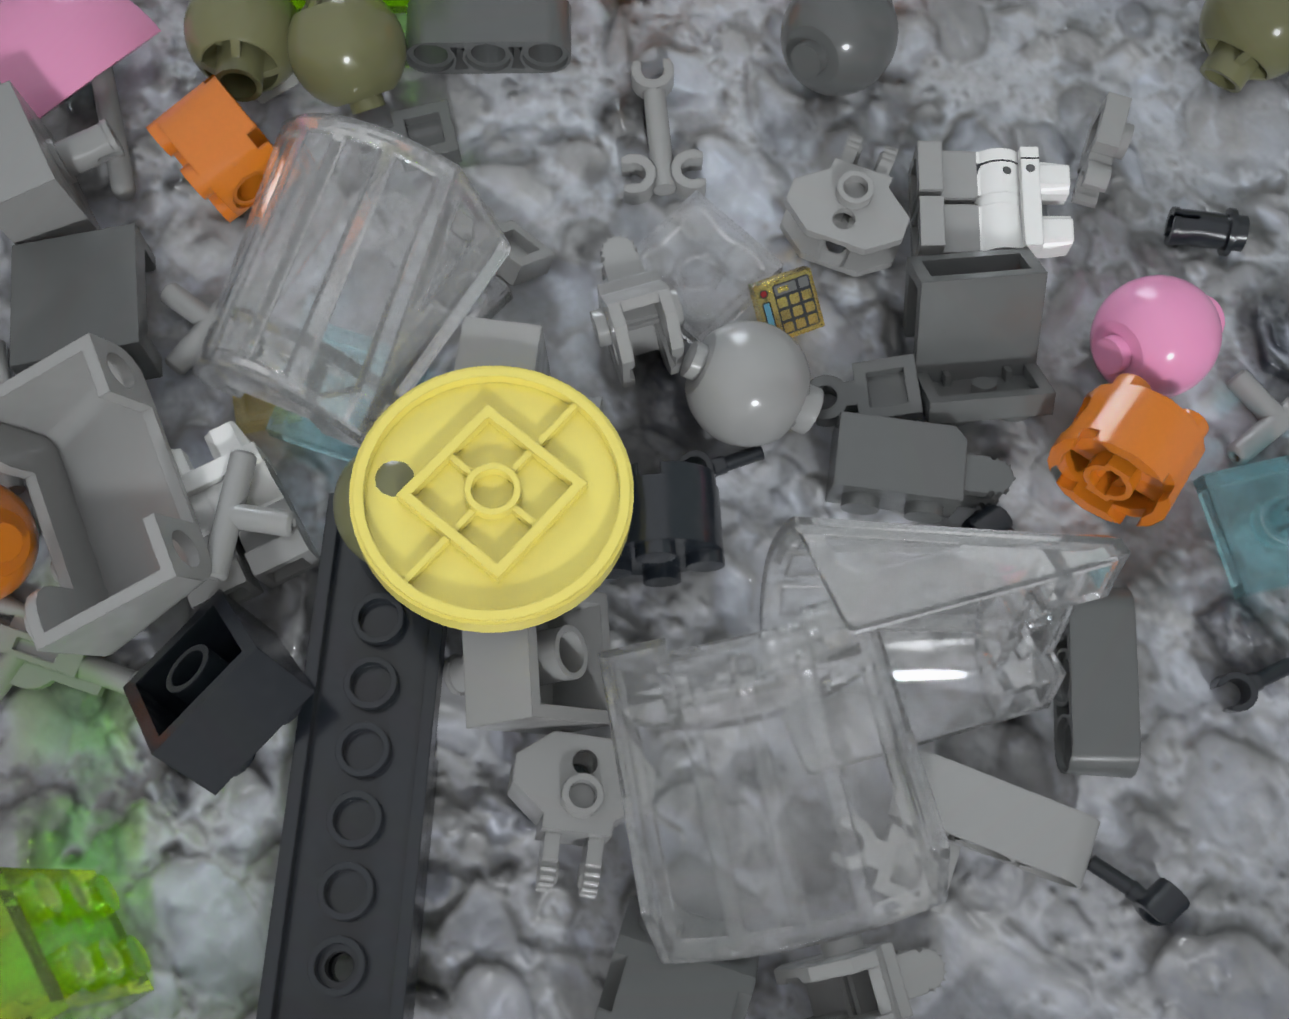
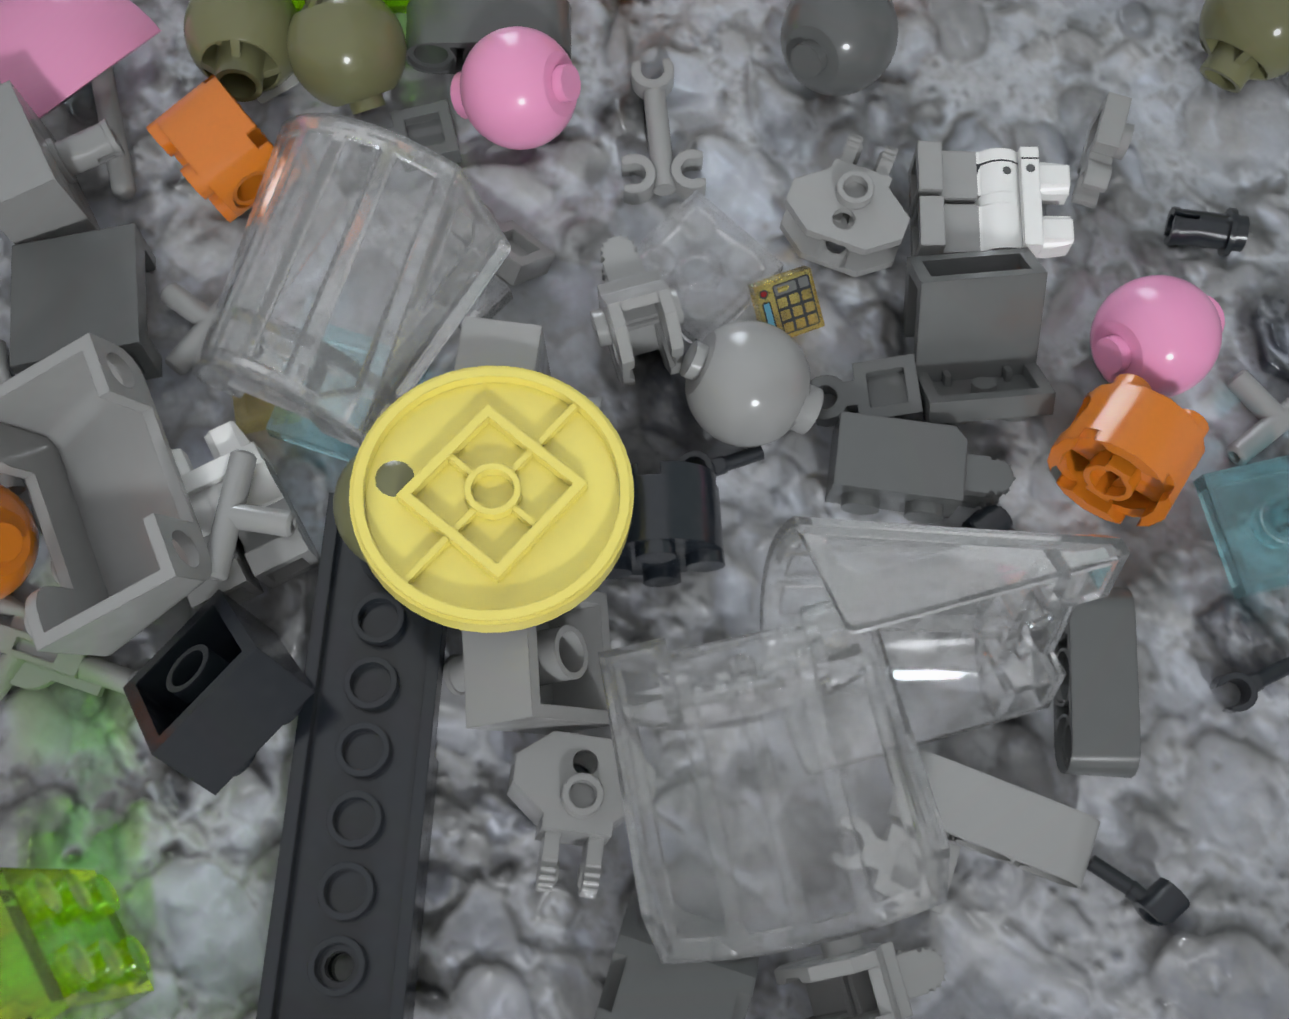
none -> bright pink brick [450,26,581,150]

